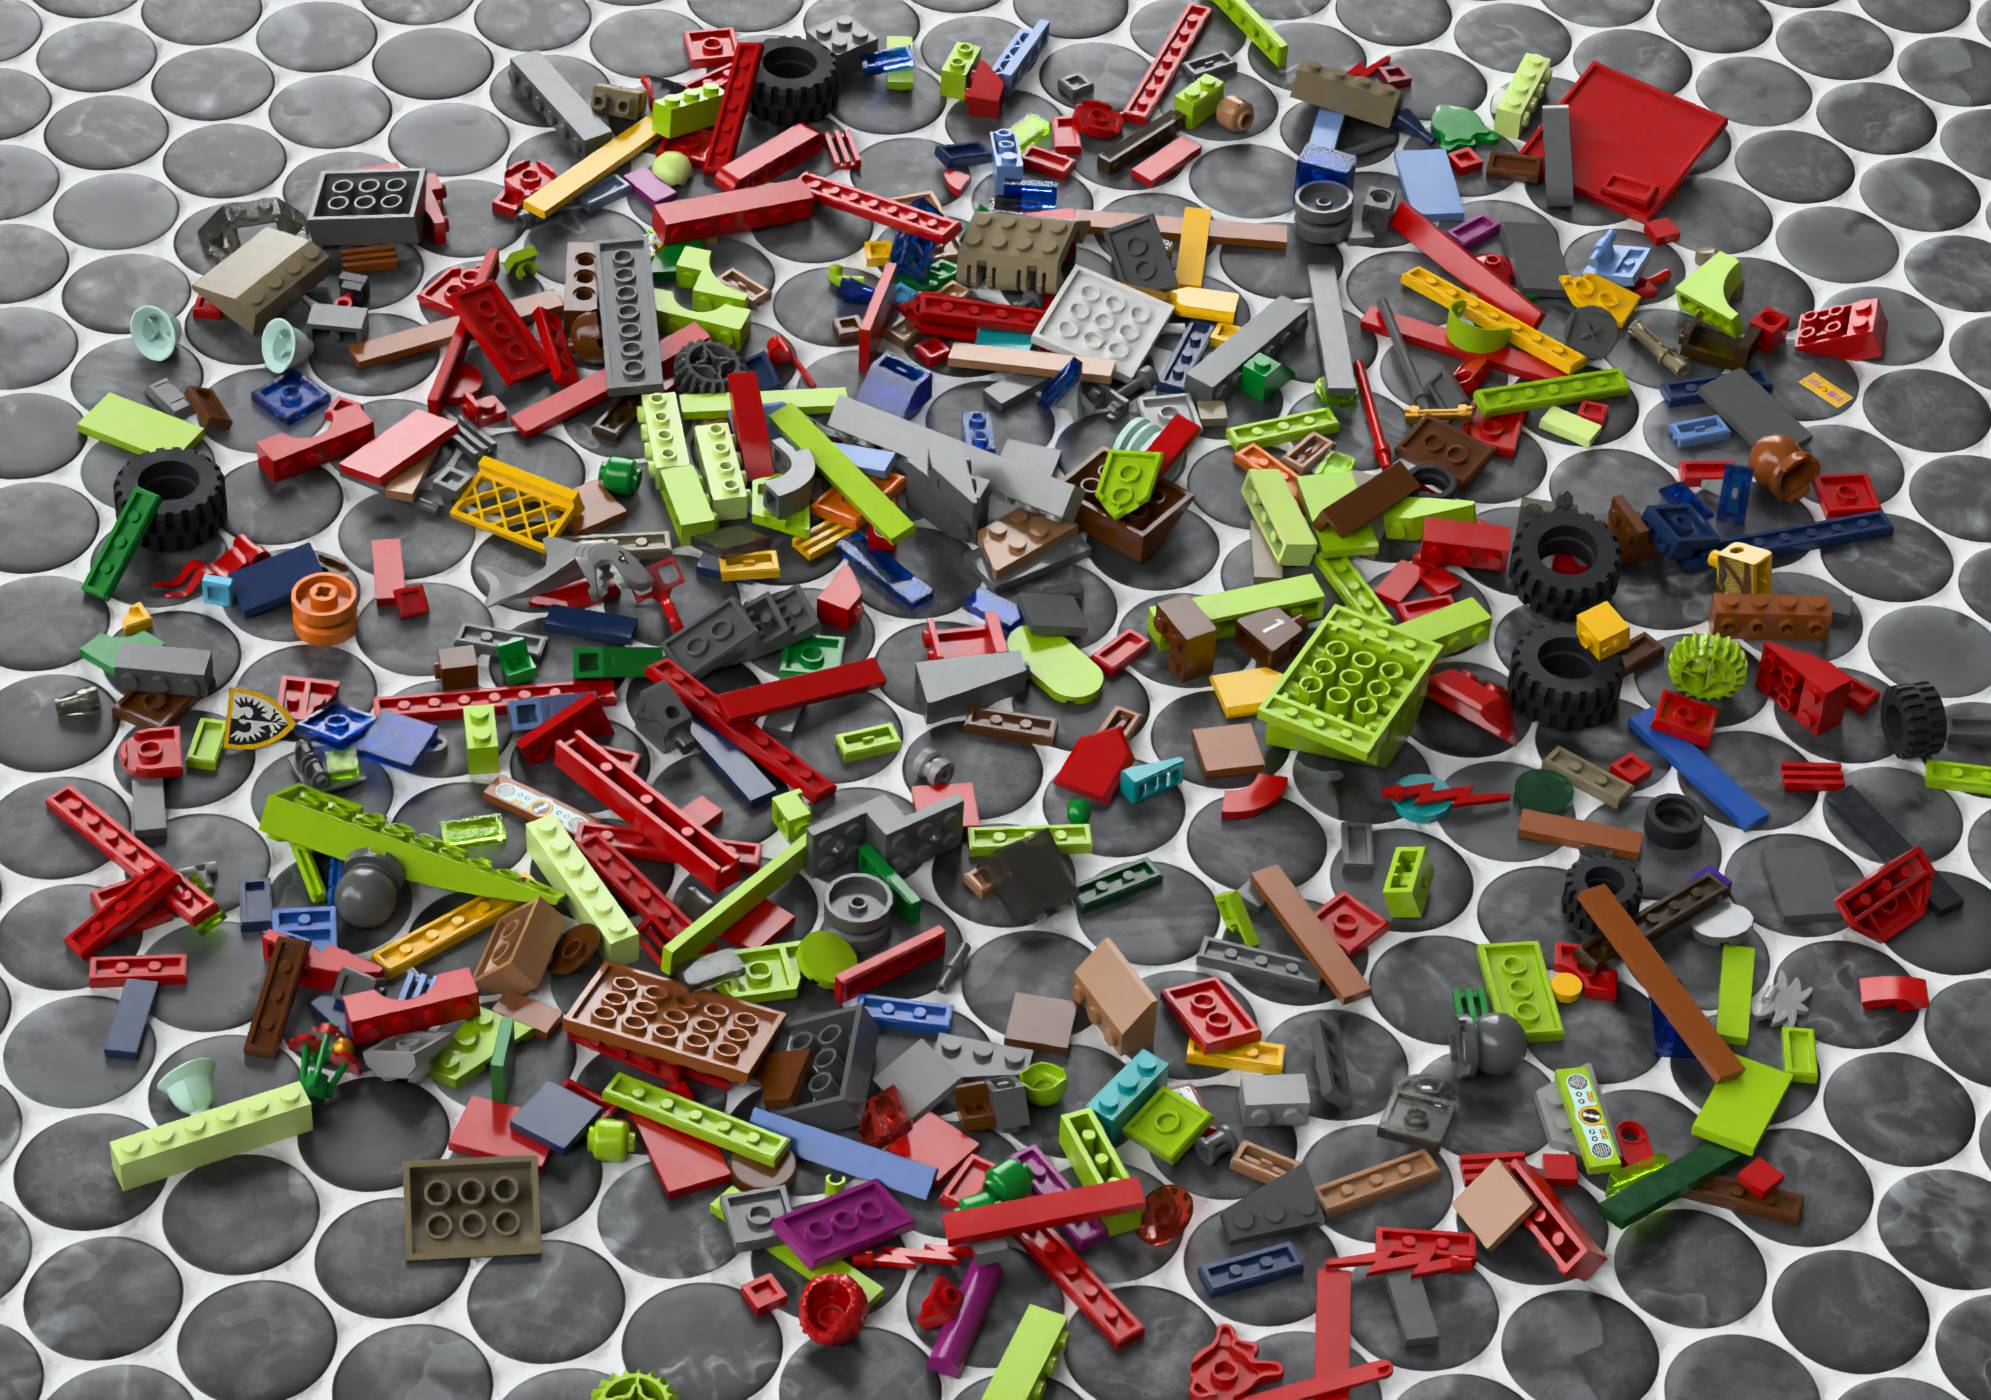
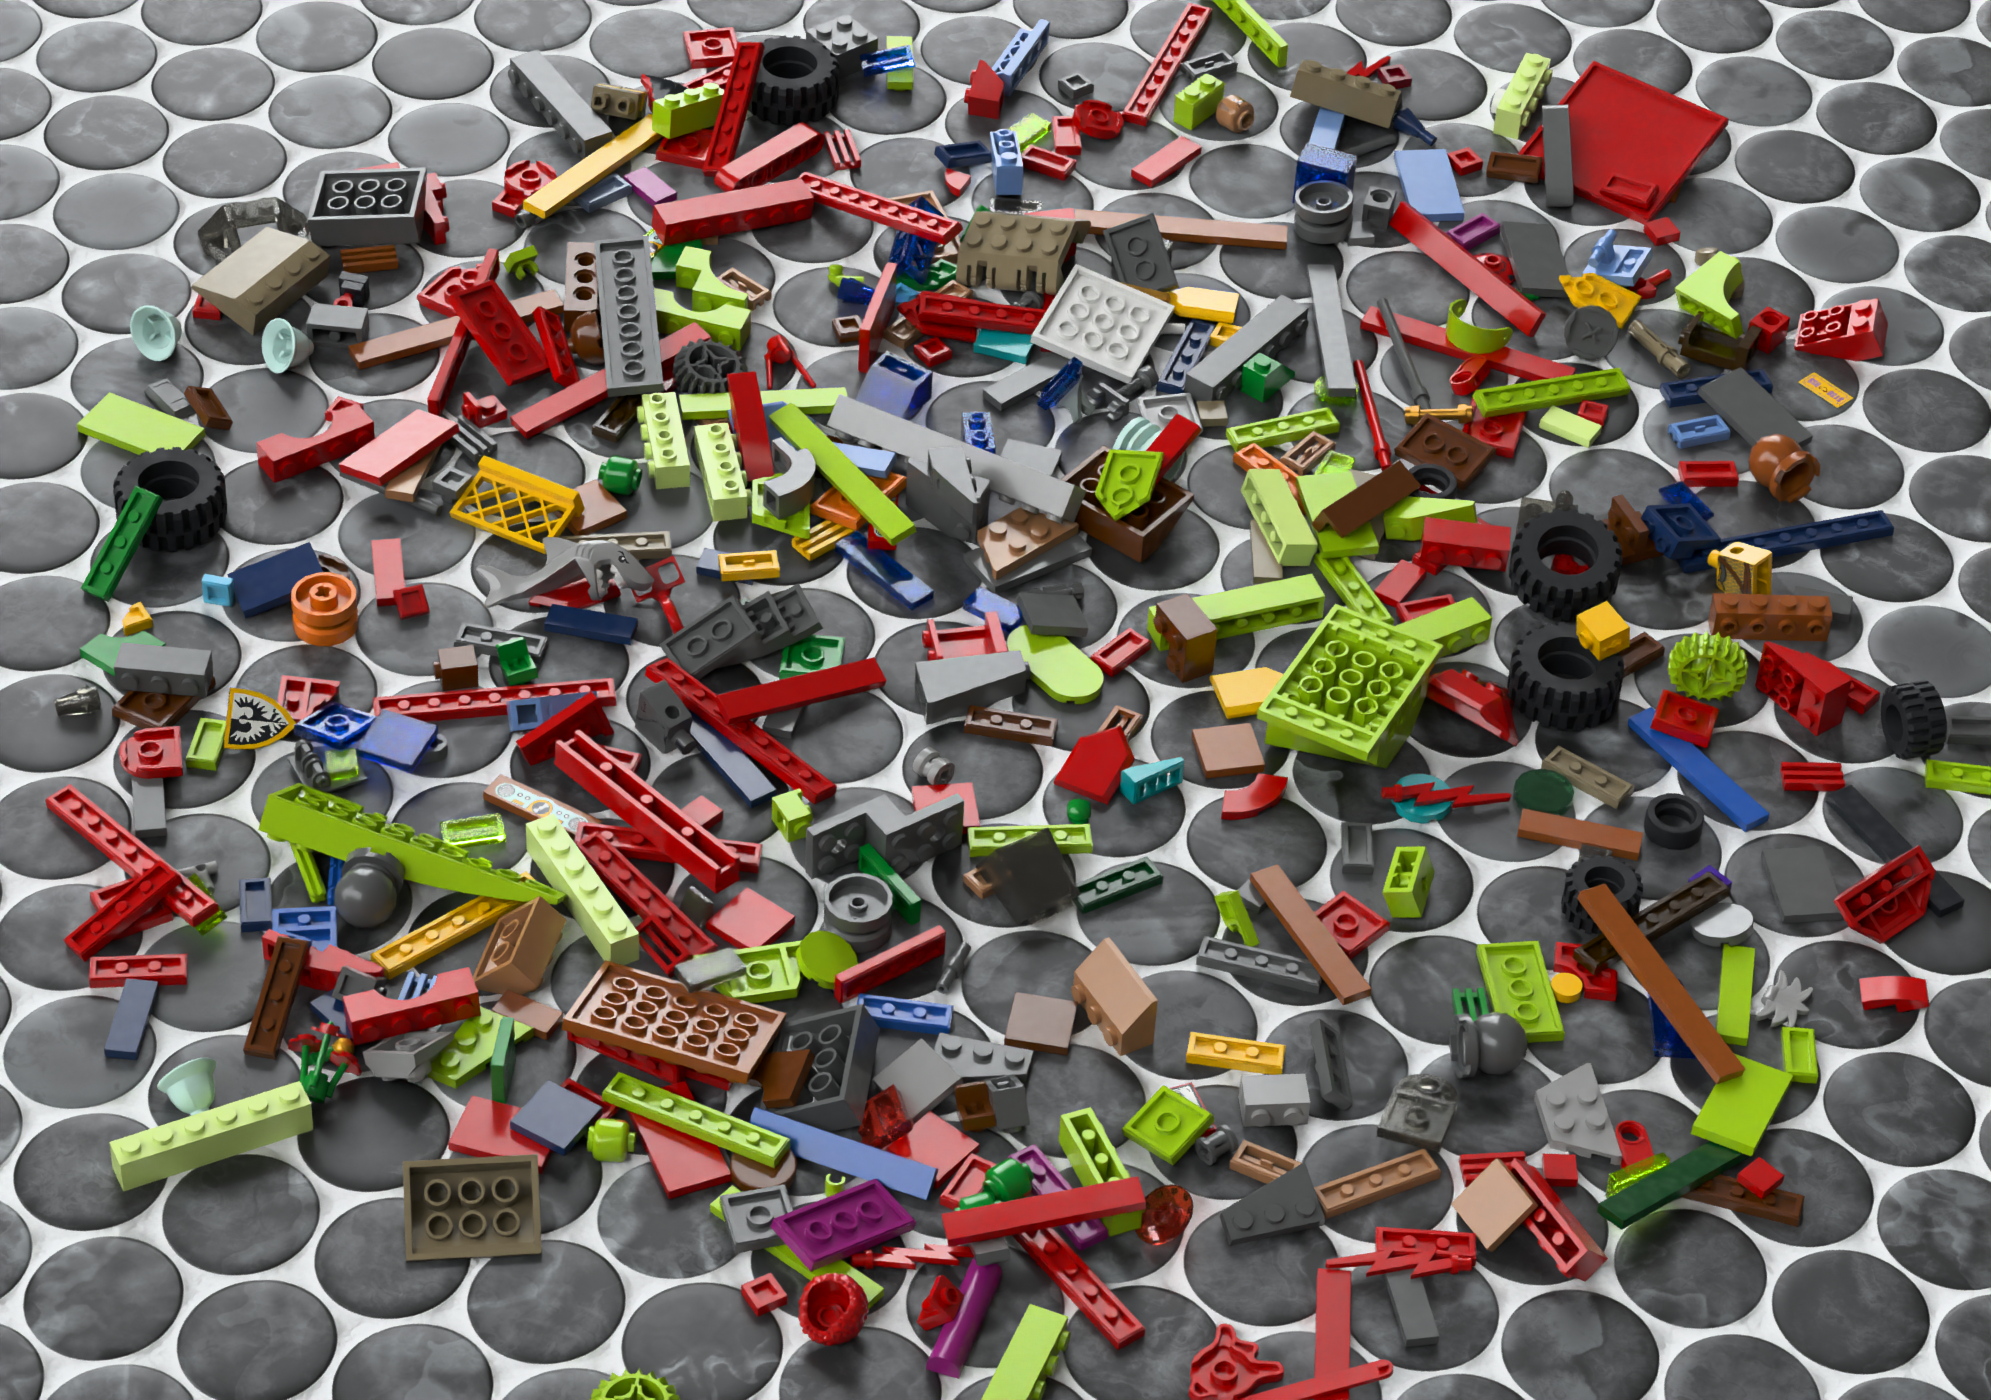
red flag [153,534,271,600] -> none
clear blue tile [251,368,331,426] -> none
red tile [447,362,483,405] -> none
lime brick [463,704,499,775] -> none
reddish brown dish [547,923,600,975] -> none
green slope [573,647,663,679] -> none
yellowish green hair [652,151,693,187] -> none
brick [660,465,719,547] -> none
lime tile [661,833,806,976] -> none
clear smoke tile [690,525,771,559] -> none
dark blue tile [745,351,784,391] -> none
slope [817,564,864,632] -> none
lime tile [835,722,902,763] -> none
yellow tile [864,241,894,267] -> none
lime brick [940,42,982,101] -> none
tile [948,342,1116,384] -> none
clear blue tile [1003,178,1058,209] -> none
lime hair [1019,1062,1068,1106] -> none
teal brick [1086,1049,1169,1144] -> none
dark brown piece [1097,108,1186,175] -> none
red tile [1160,976,1262,1055] -> none
yellow tile [1174,207,1212,290] -> none
dark blue tile [1198,1241,1304,1299] -> none
reddish brown torso [1234,607,1308,670] -> none
yellow tile [1400,266,1588,375] -> none
red tile [1420,567,1462,597] -> none
dark grey tile [1425,366,1471,422] -> none
tile [1430,104,1500,154] -> none
tile [1554,1066,1621,1175] -> none
red tile [1609,752,1653,787] -> none
clear blue piece [1701,463,1754,524] -> none
red tile [1812,473,1882,520] -> none

